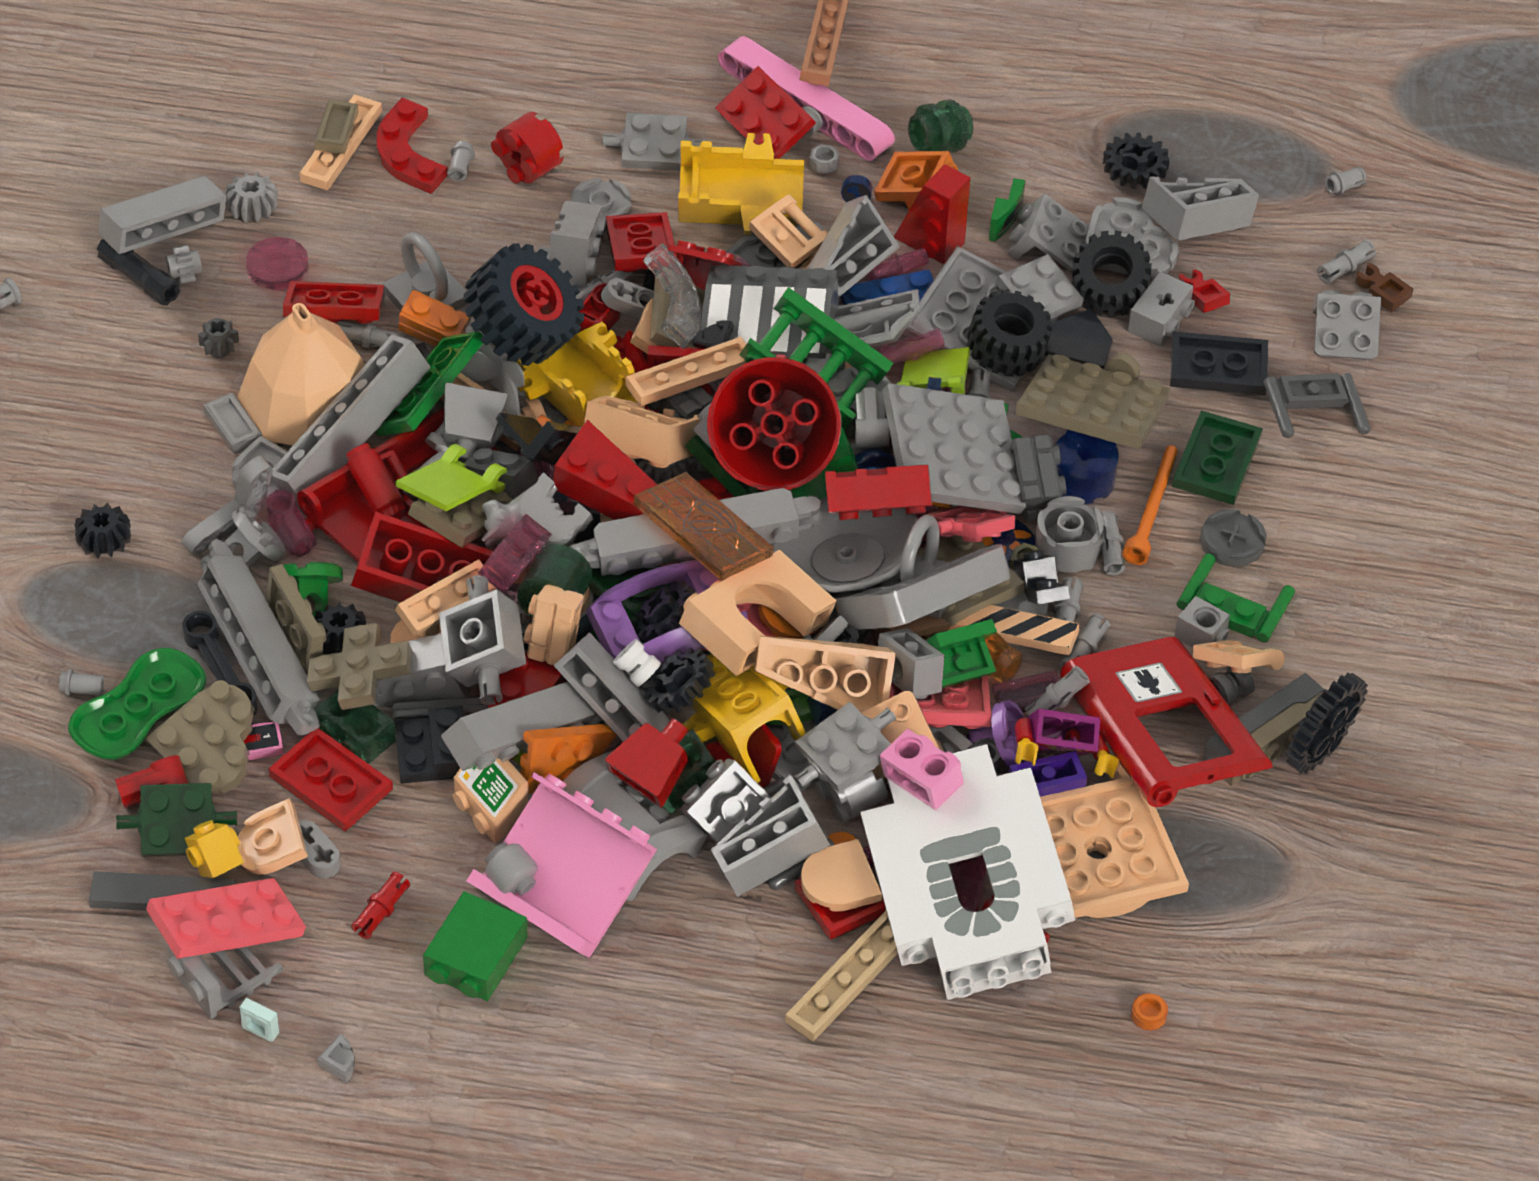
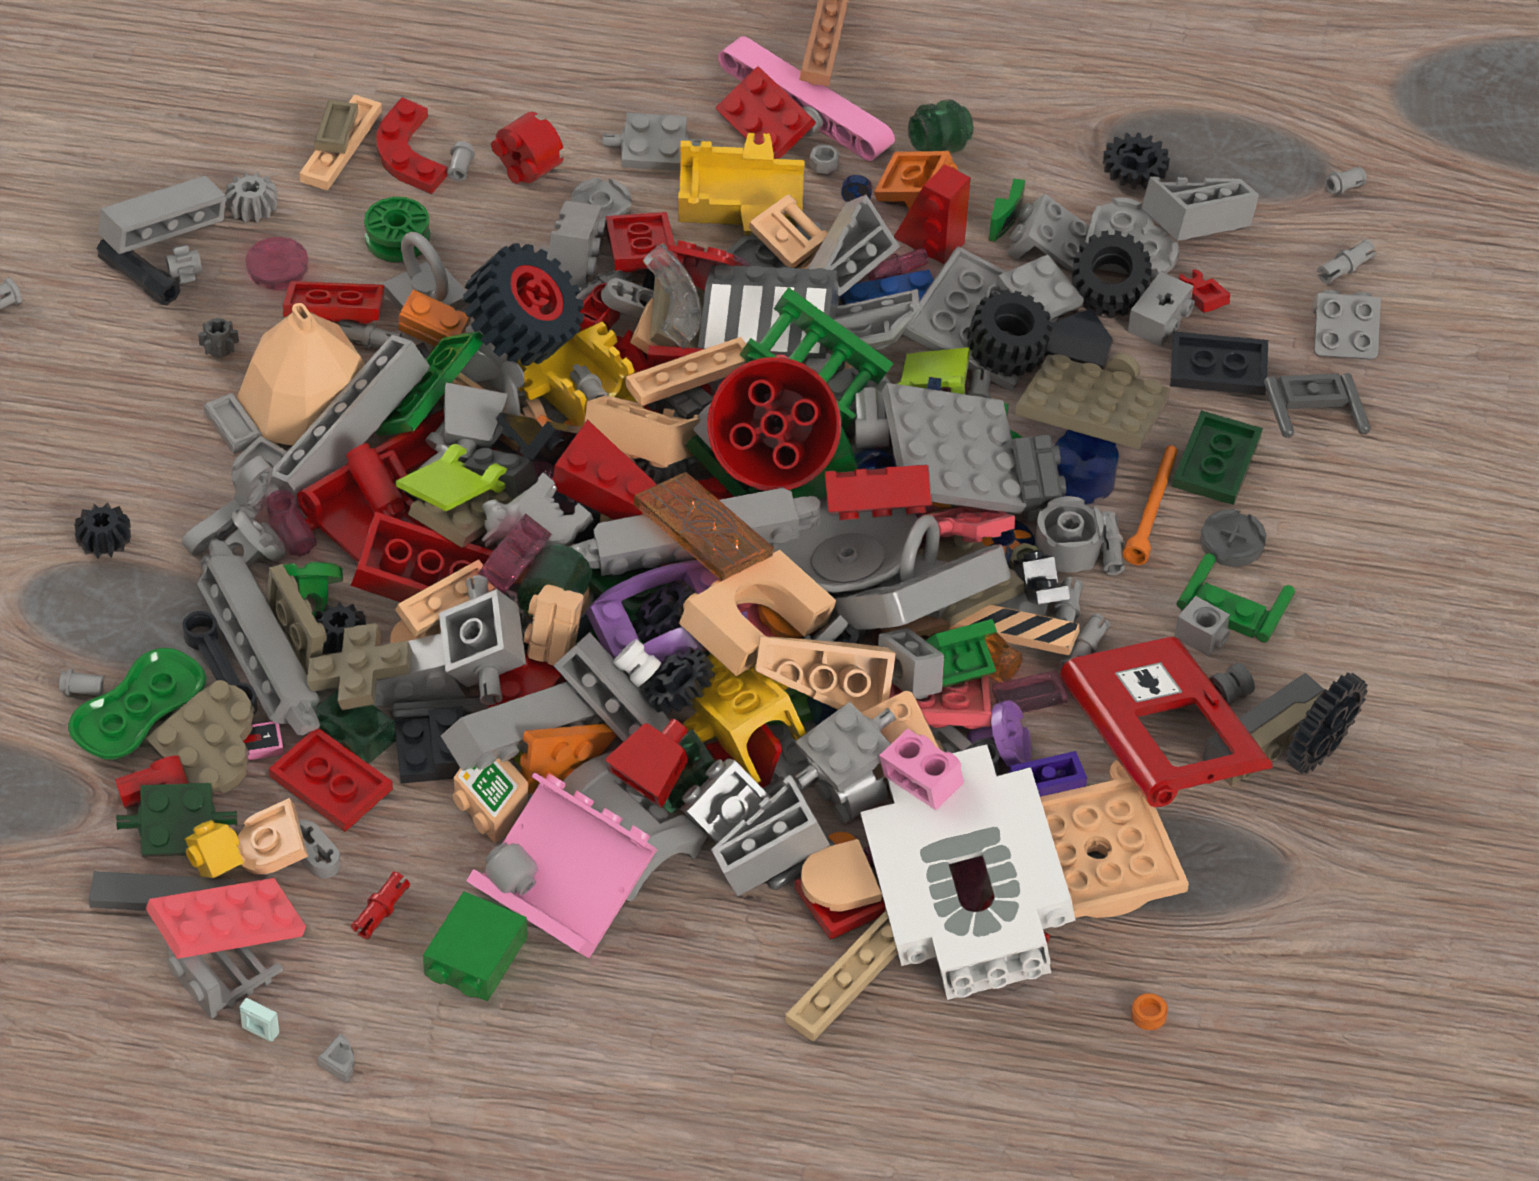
black tile [692,320,734,349] -> none
clear pink pin [878,328,945,366] -> none
torso [1015,708,1119,778] -> none
light grey pin [1025,666,1090,716] -> none
light nougat plate [1193,640,1285,673] -> none
reddish brown plate [1355,263,1414,313] -> none
none -> green wheel [364,197,430,262]
none -> light grey axle [570,364,609,401]

